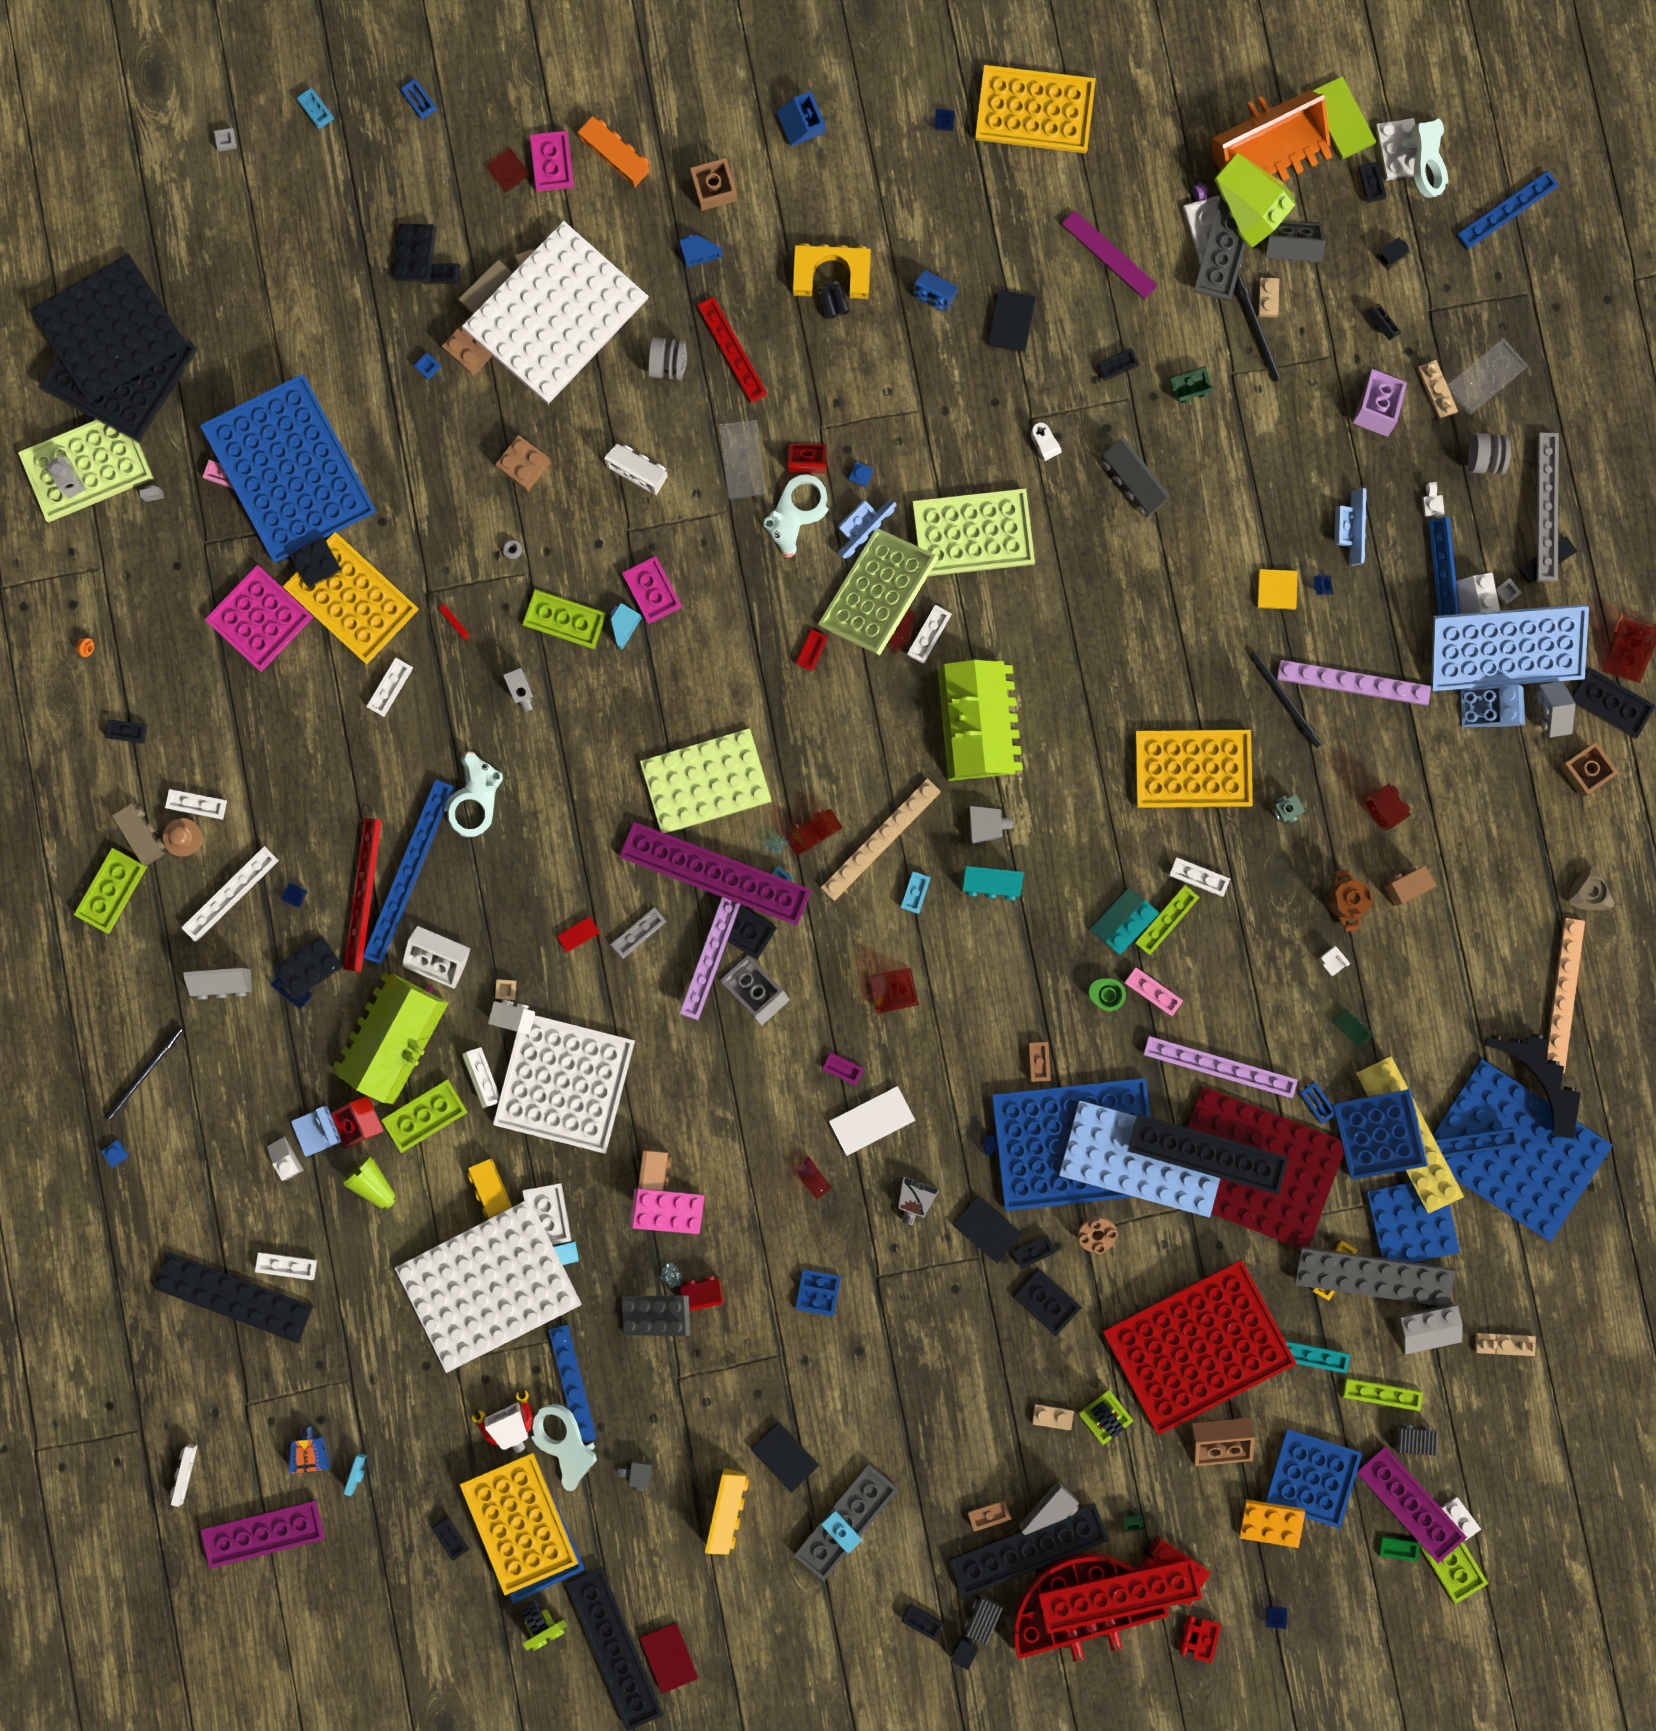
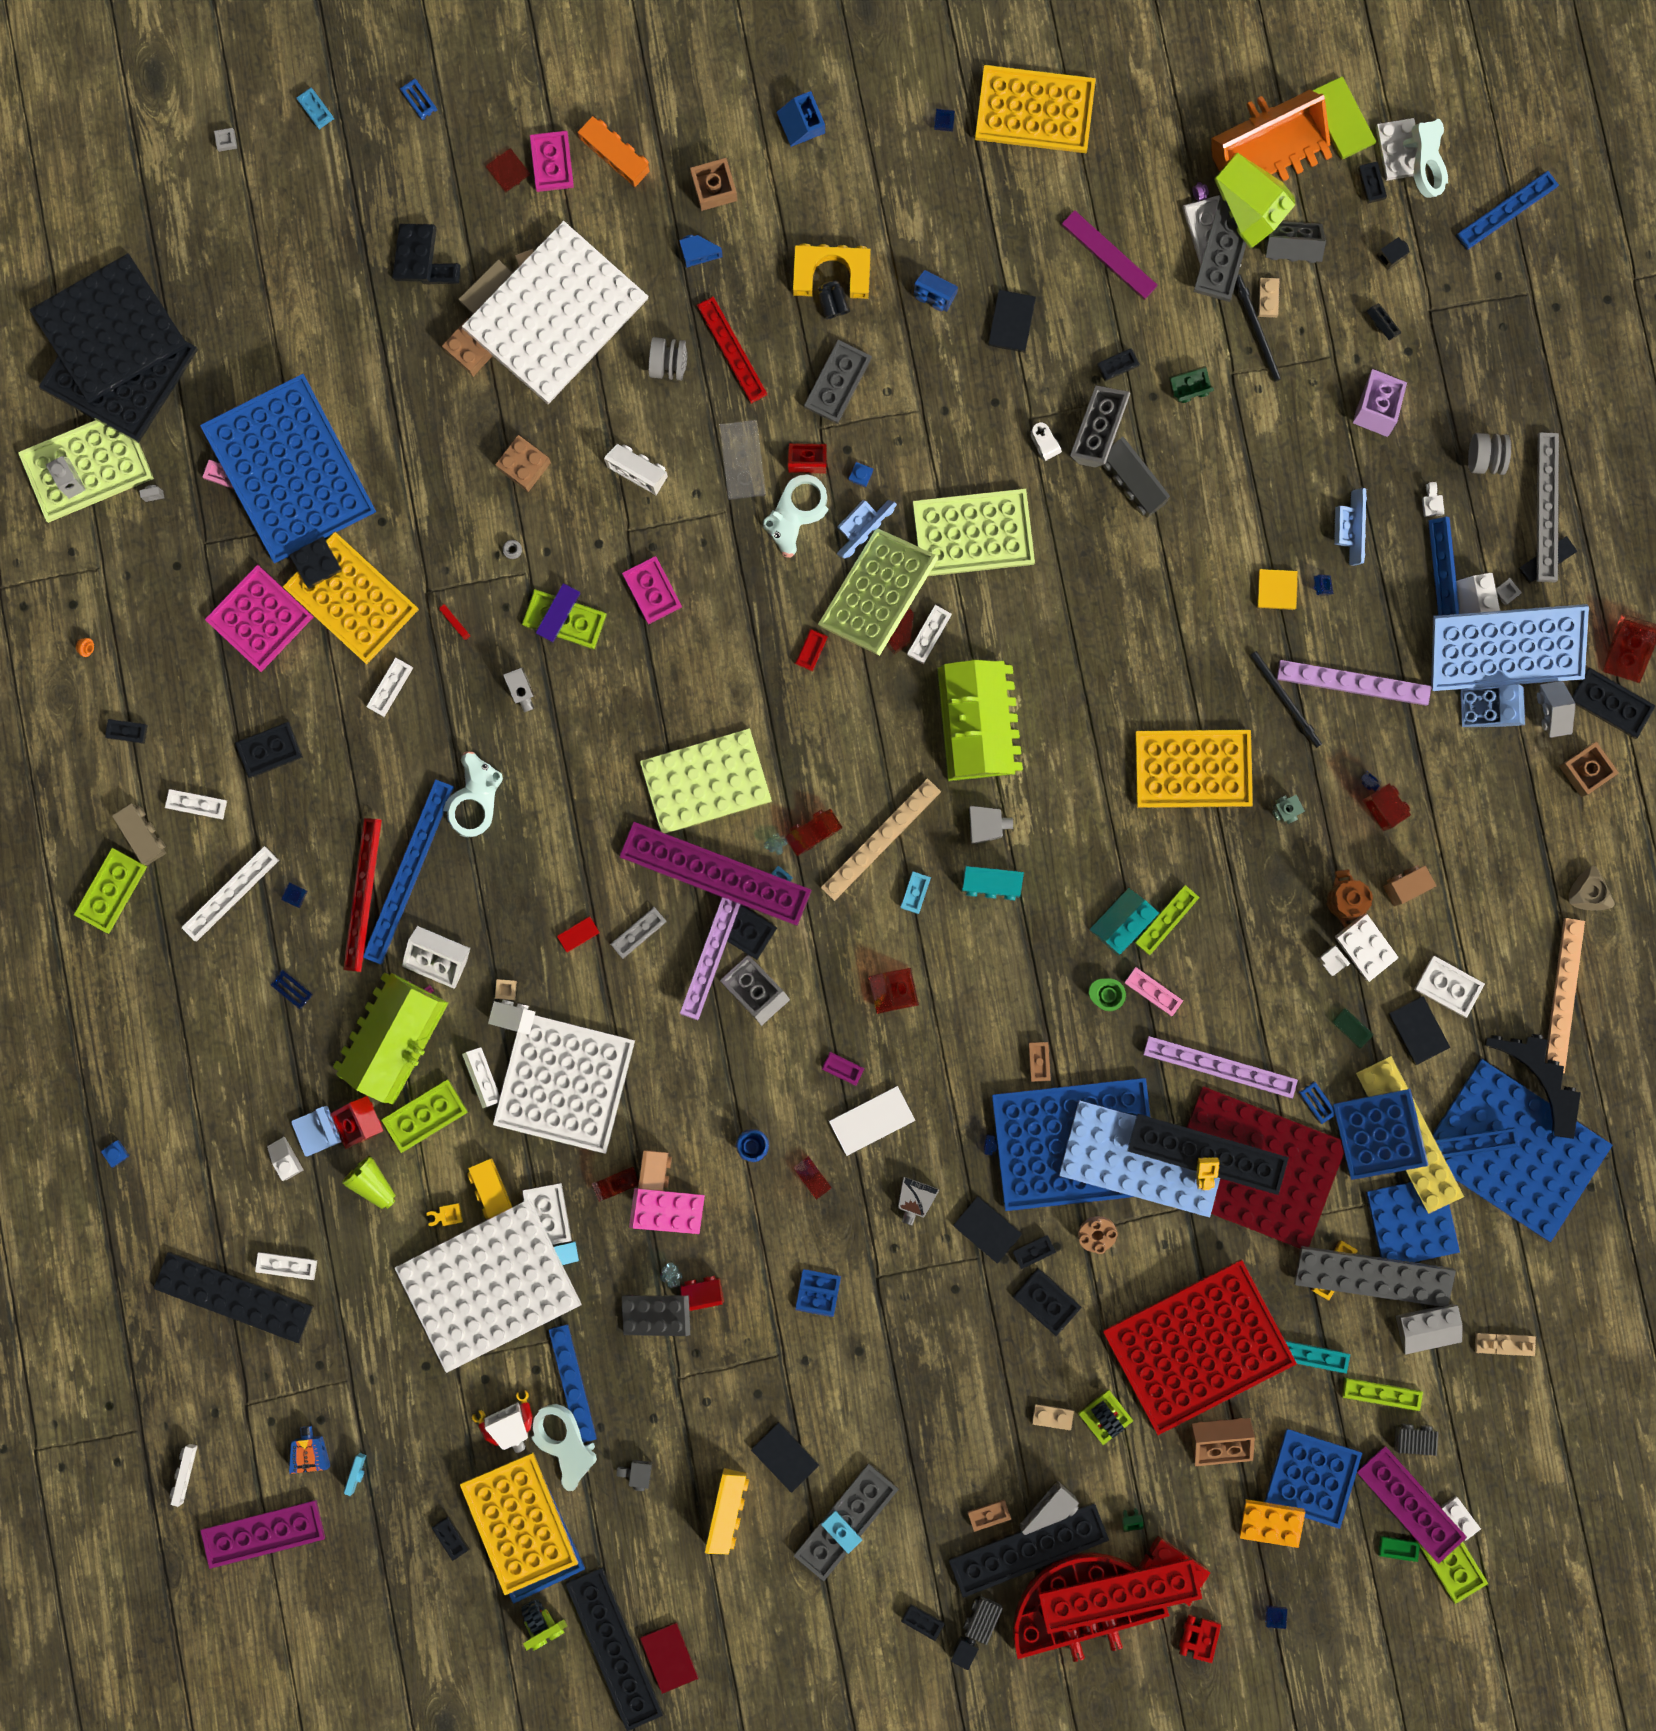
black bar [104,1026,184,1121] -> none
medium nougat plate [163,818,202,857] -> none
light grey slope [183,968,252,1000] -> none
black plate [273,935,344,1000] -> none
blue plate [414,353,441,380] -> none
medium azure slope [611,603,642,650] -> none
white plate [1169,858,1230,897] -> none
tan plate [1417,360,1458,420] -> none
clear tile [1447,338,1528,415] -> none
none -> black tile [235,722,303,778]
none -> yellow plate [427,1203,463,1226]
none -> dark purple tile [536,583,581,643]
none -> clear red slope [592,1167,639,1202]
none -> blue hair [736,1129,769,1162]
none -> dark grey plate [804,340,872,424]
none -> light grey slope [1070,386,1131,467]
none -> yellow plate [1196,1157,1219,1190]
none -> white plate [1335,913,1398,982]
none -> plate [1361,770,1381,791]
none -> black tile [1388,996,1451,1065]
none -> white plate [1414,956,1485,1018]

